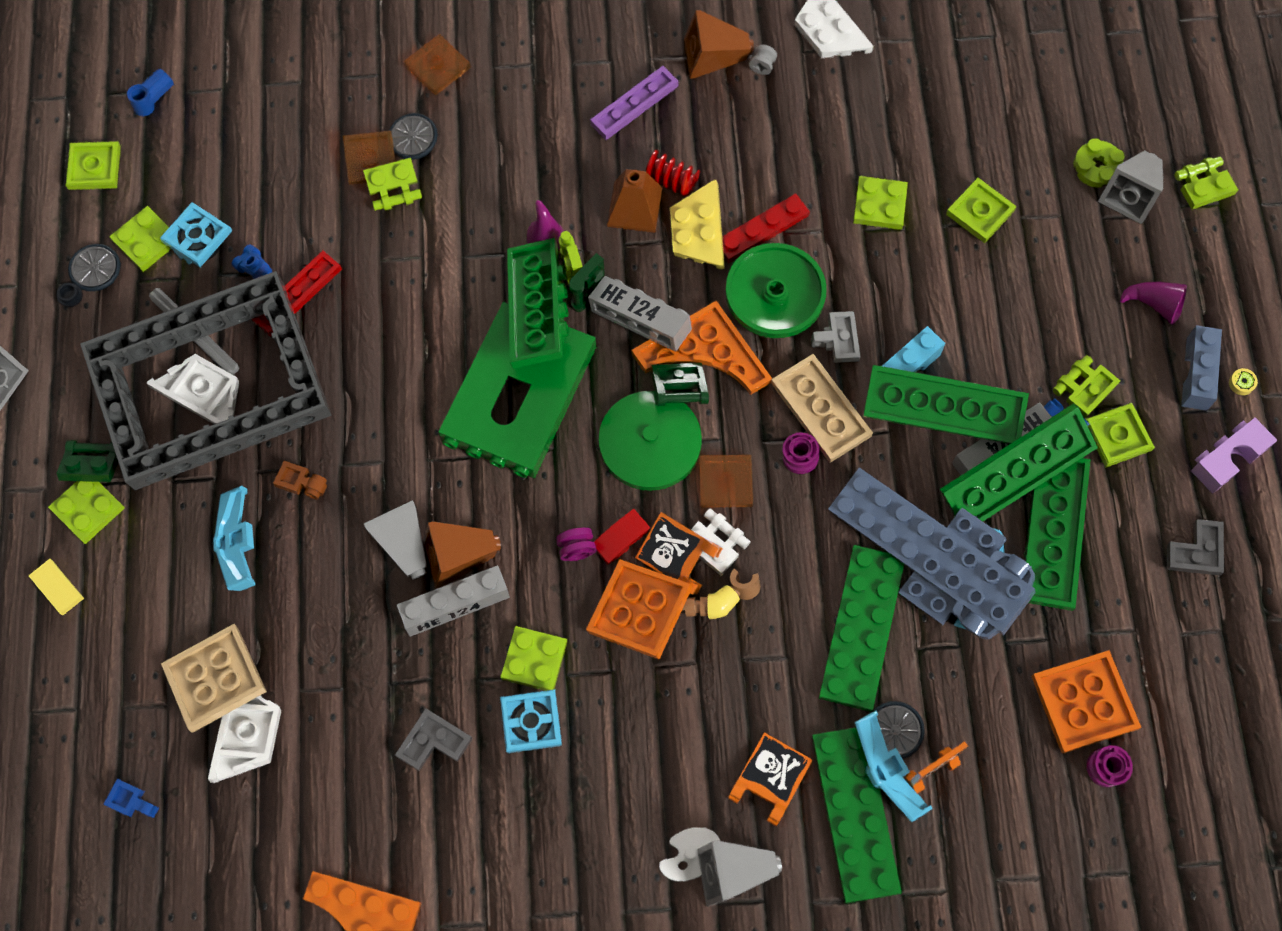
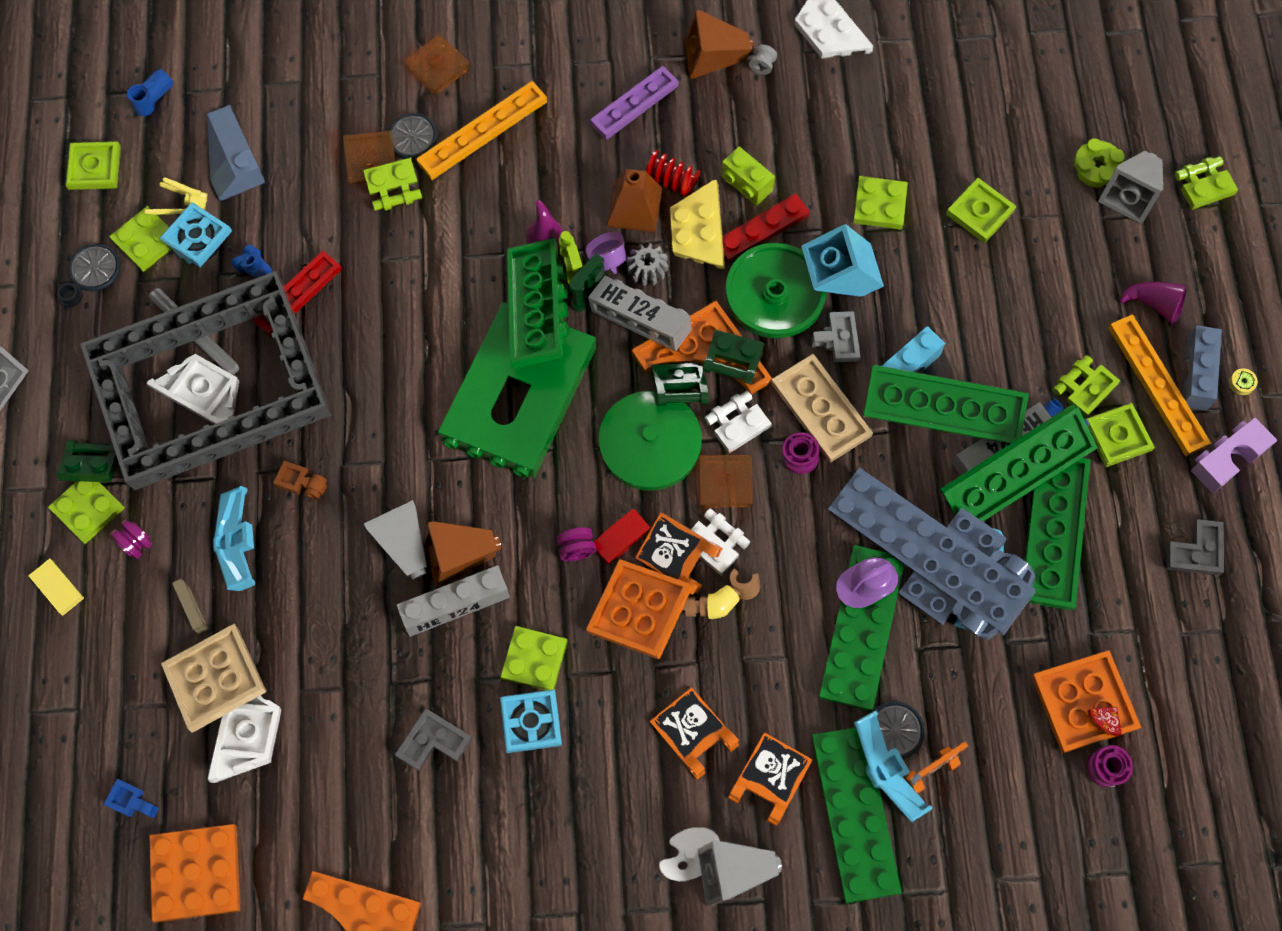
none -> magenta wheel [110,519,153,560]
none -> light yellow plant [144,178,208,214]
none -> orange plate [150,824,240,923]
none -> dark tan tile [172,579,208,635]
none -> sand blue wedge [207,105,265,201]
none -> light orange plate [416,81,547,180]
none -> medium lavender piece [586,231,626,274]
none -> light grey gear [626,243,668,287]
none -> flag [650,687,739,780]
none -> dark green plate [702,329,764,385]
none -> white plate [704,391,771,454]
none -> lime brick [721,147,775,206]
none -> medium azure slope [802,224,884,297]
none -> medium lavender piece [836,557,898,608]
none -> red tile [1087,707,1122,736]
none -> light orange plate [1108,314,1211,456]

